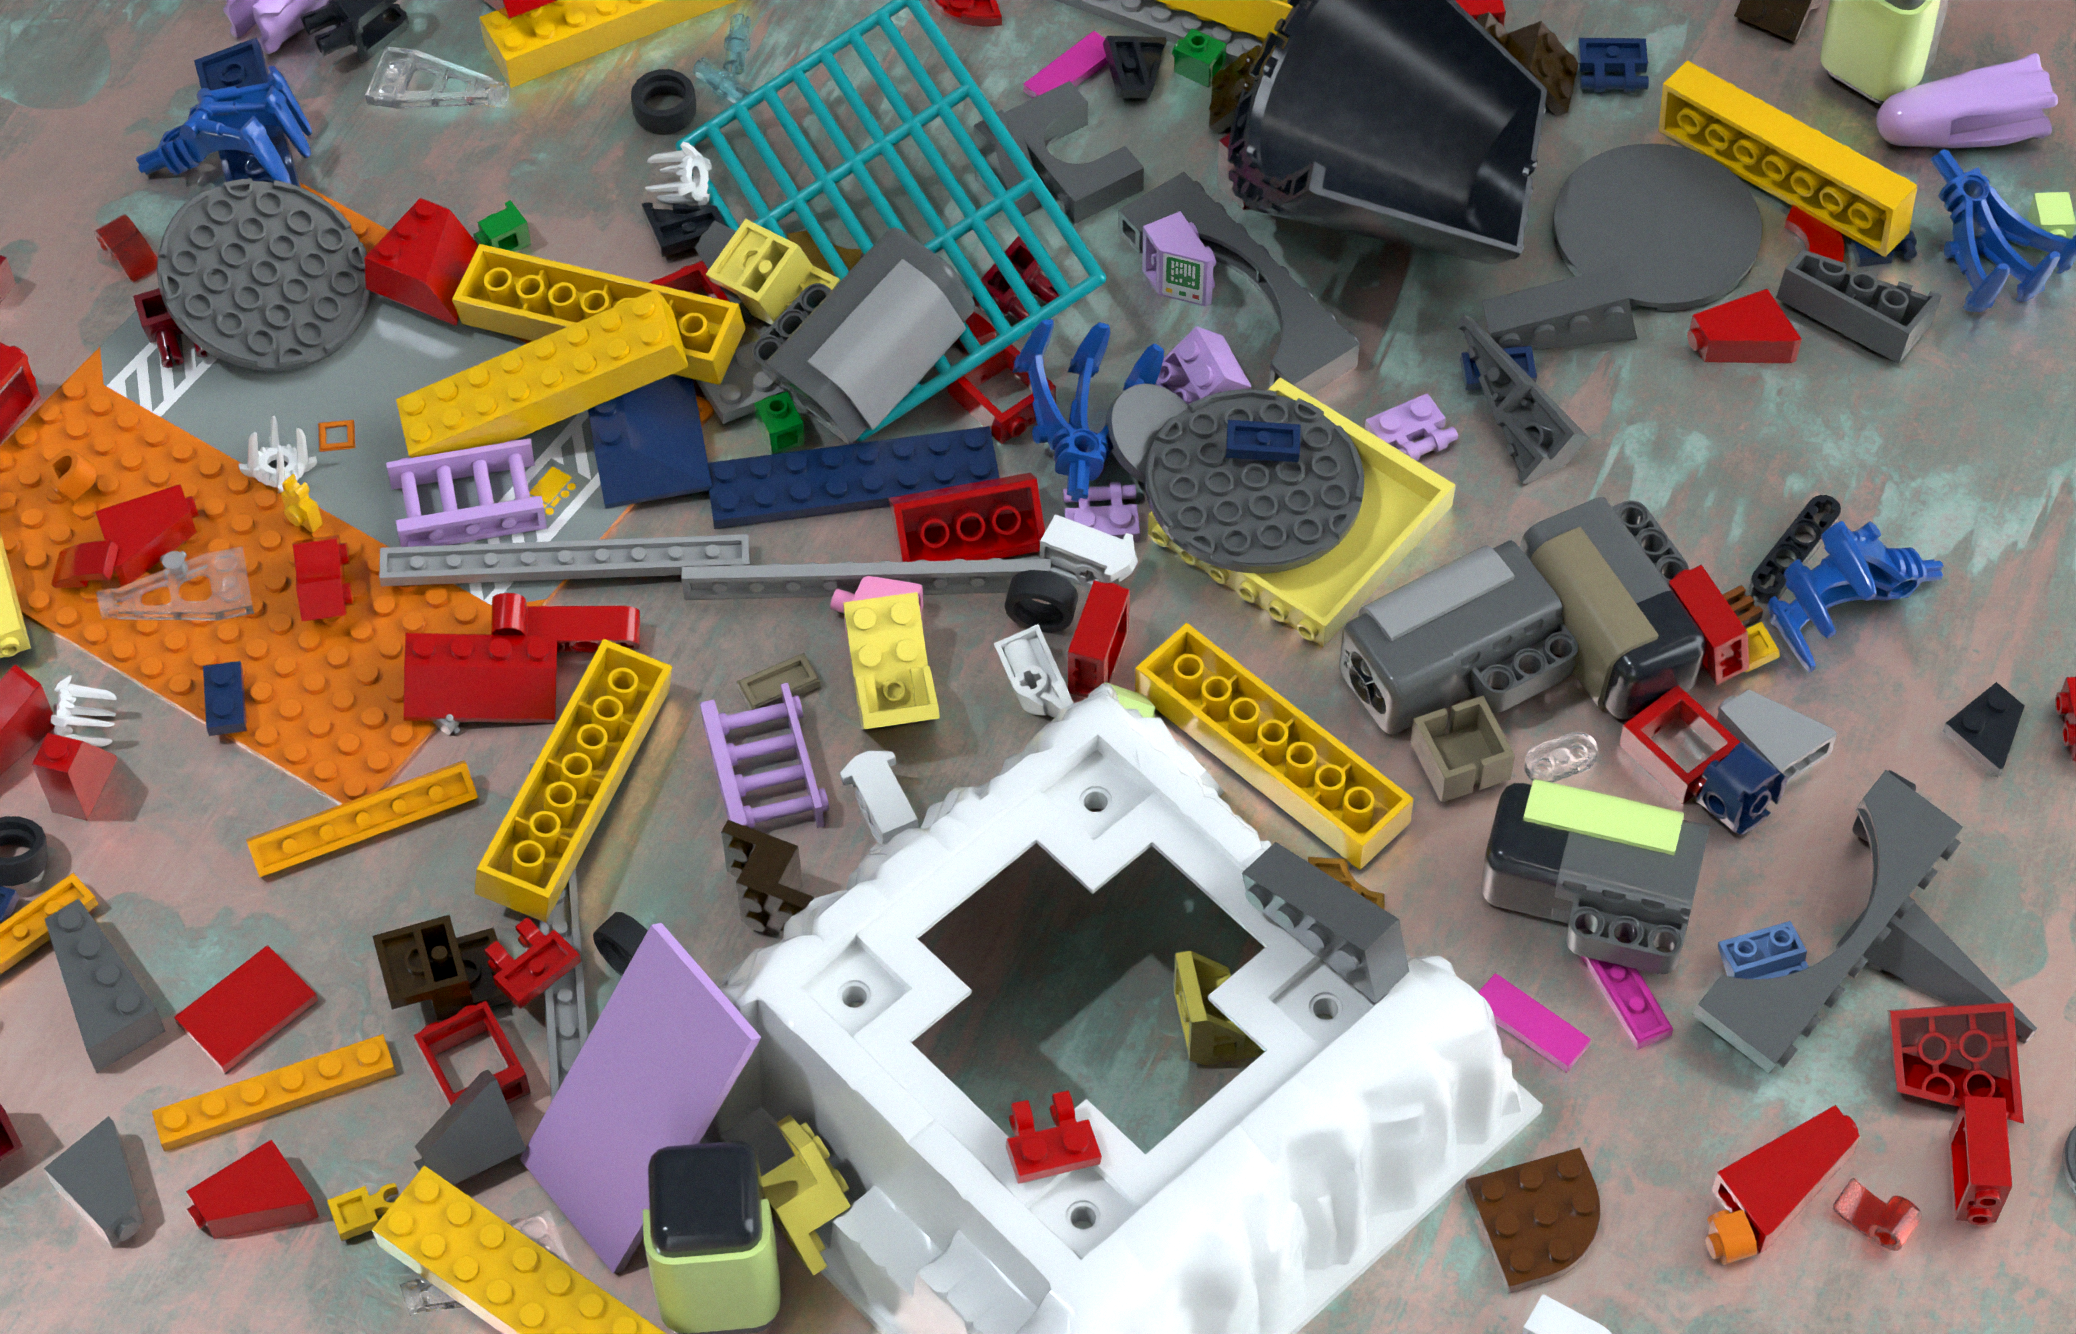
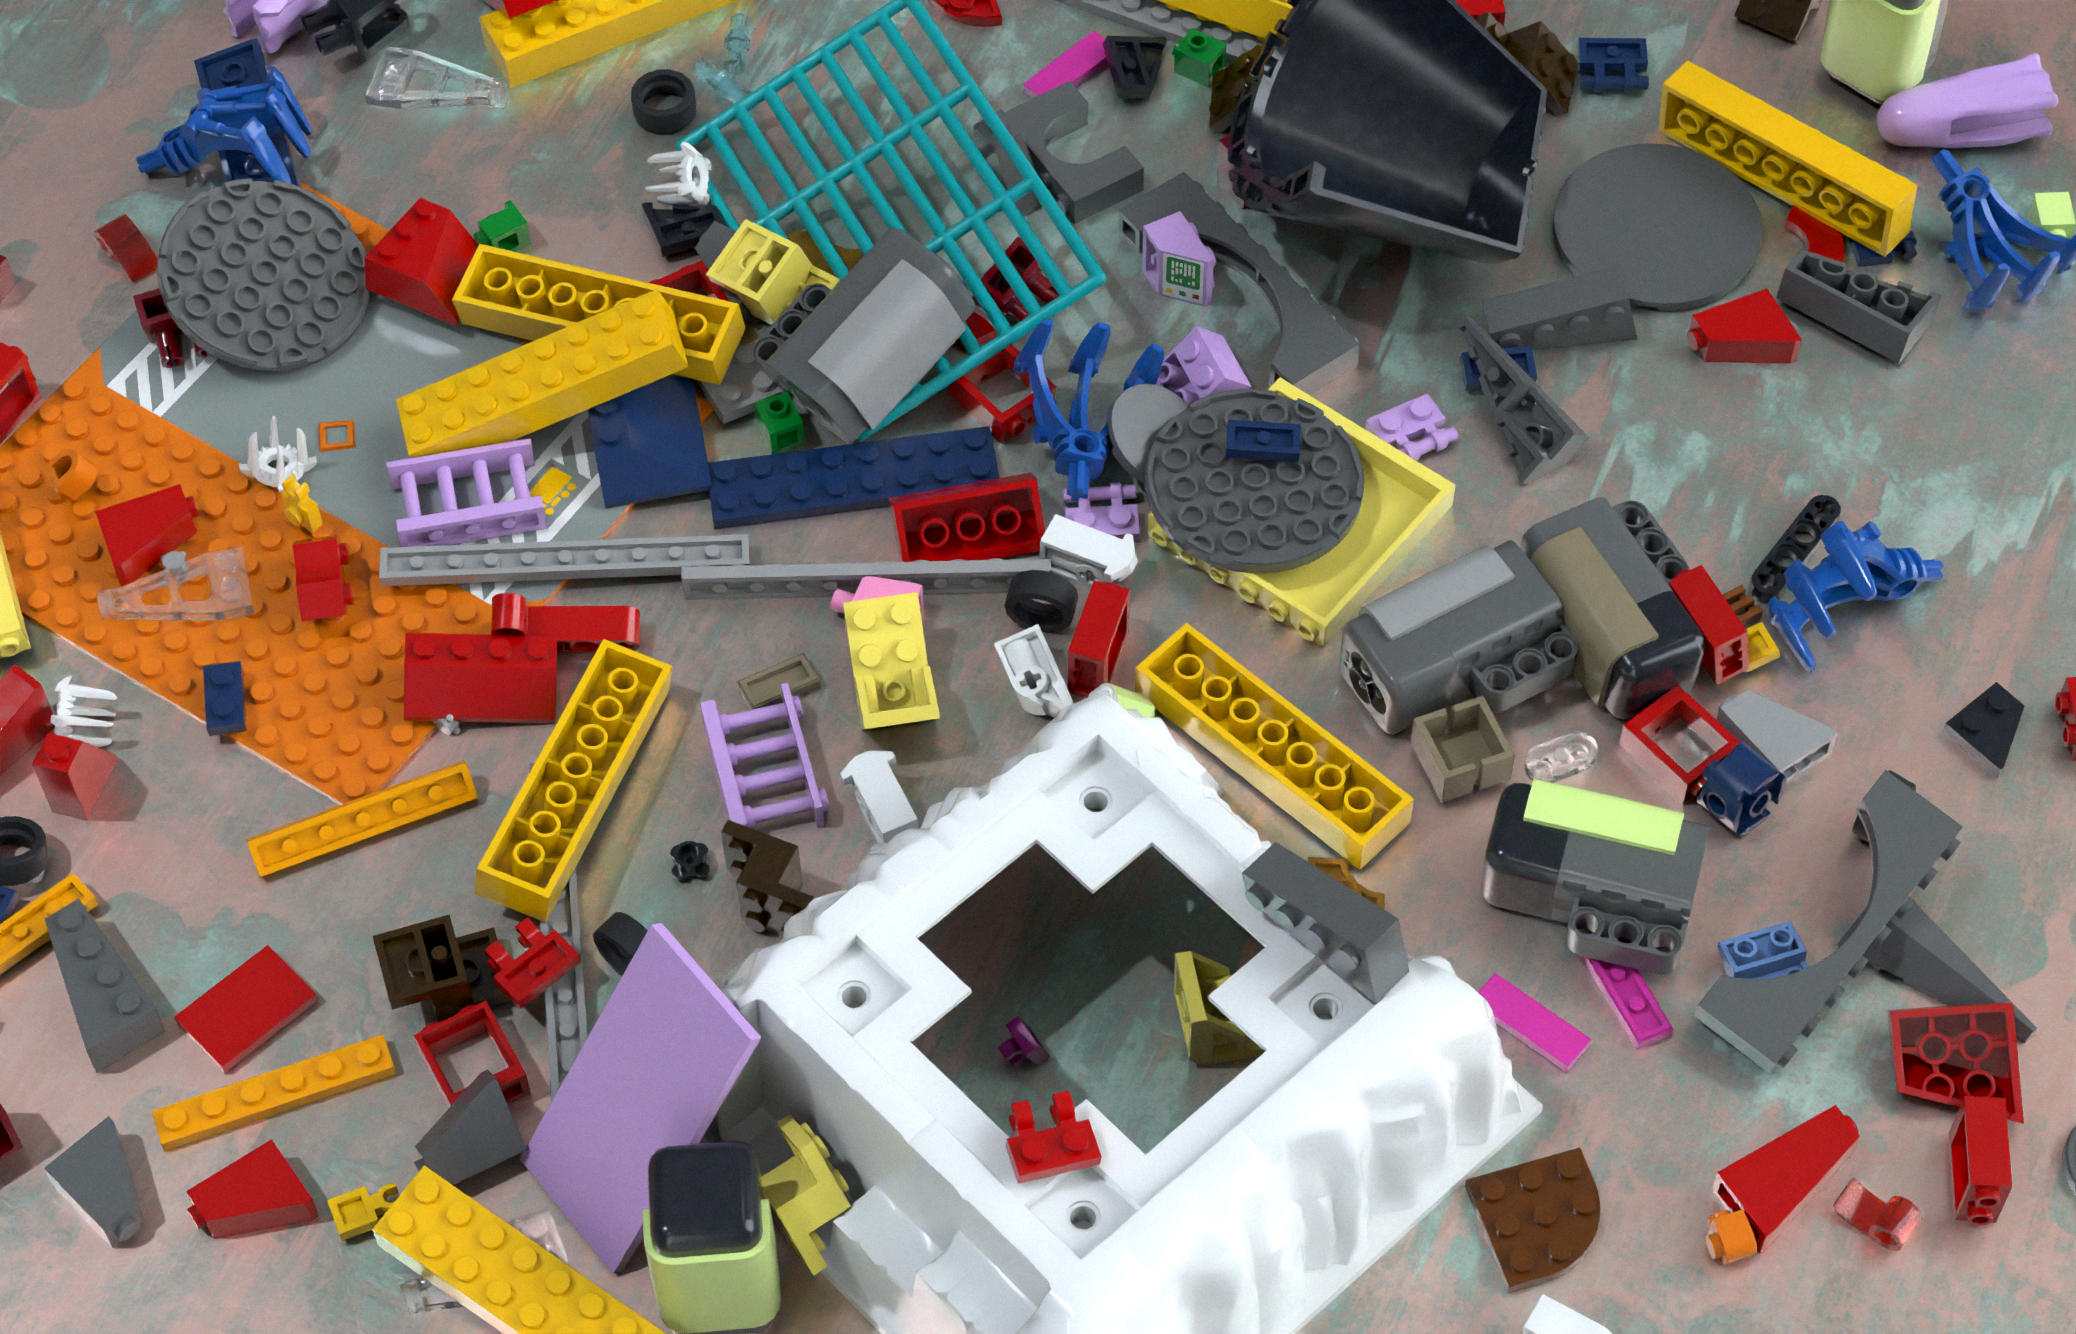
red slope [51,540,119,588] -> none
none -> black plate [670,841,710,879]
none -> magenta tile [998,1016,1050,1067]

